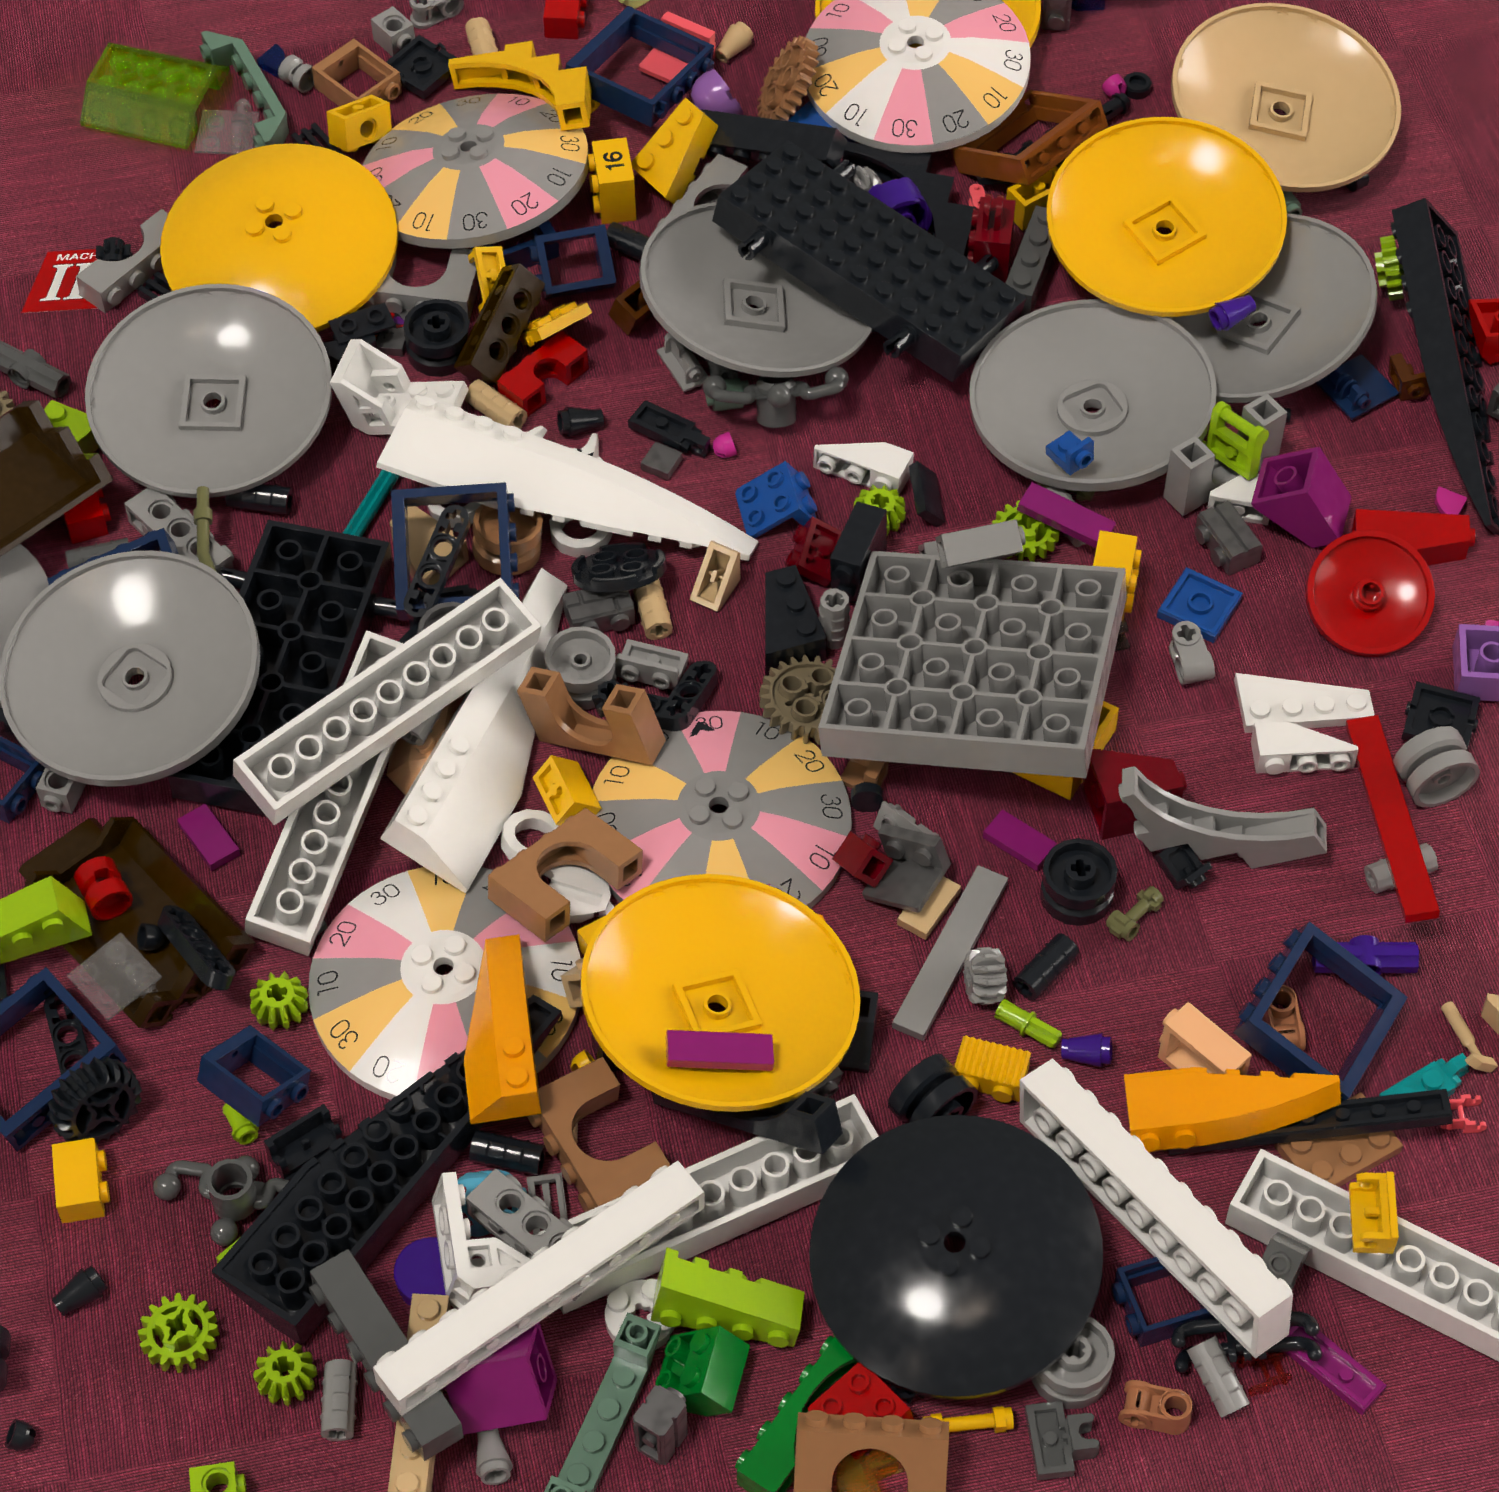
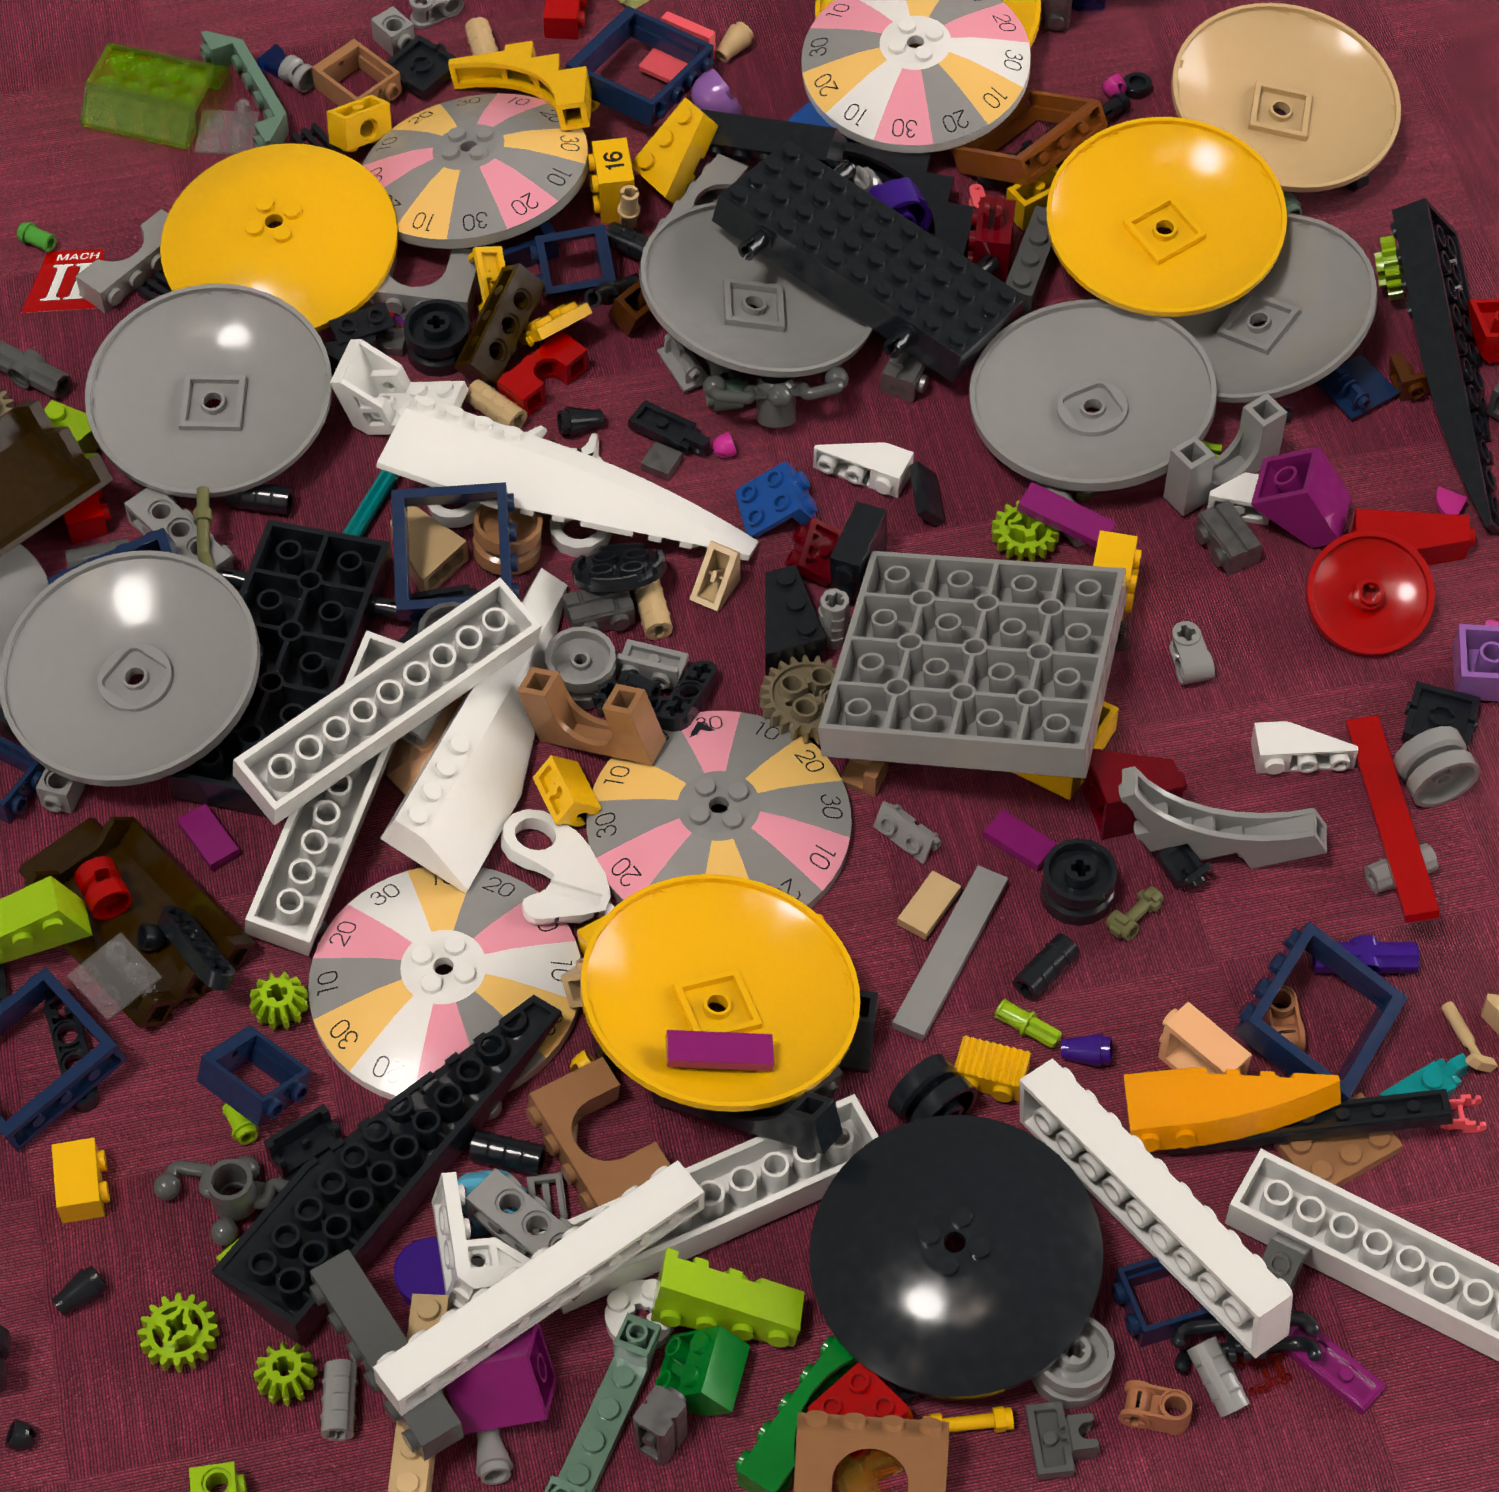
black gear [47,1056,142,1144] -> none
black gear [96,237,133,261] -> none
black beam [403,505,471,622] -> none
light orange wedge [464,934,541,1124] -> none
medium nougat arch [488,808,643,942] -> none
medium nougat gear [757,35,819,121] -> none
dark red brick [832,831,893,888] -> none
black tile [851,782,884,812] -> none
lime gear [853,484,906,535] -> none
flat silver bracket [862,824,951,912] -> none
light grey arch [918,519,1026,569] -> none
light grey gear [963,947,1008,1005] -> none
blue bracket [1046,430,1094,475] -> none
blue tile [1157,567,1243,643] -> none
lime plate [1206,401,1269,480] -> none
dark purple cone [1209,295,1256,331] -> none
white wing [1234,673,1375,733] -> none
yellow hinge [1349,1171,1399,1254] -> none
none -> bright green pin [17,222,57,252]
none -> black pin [584,273,640,308]
none -> tan axle [617,185,641,229]
none -> black pin [618,669,662,702]
none -> flat silver brick [880,349,936,403]

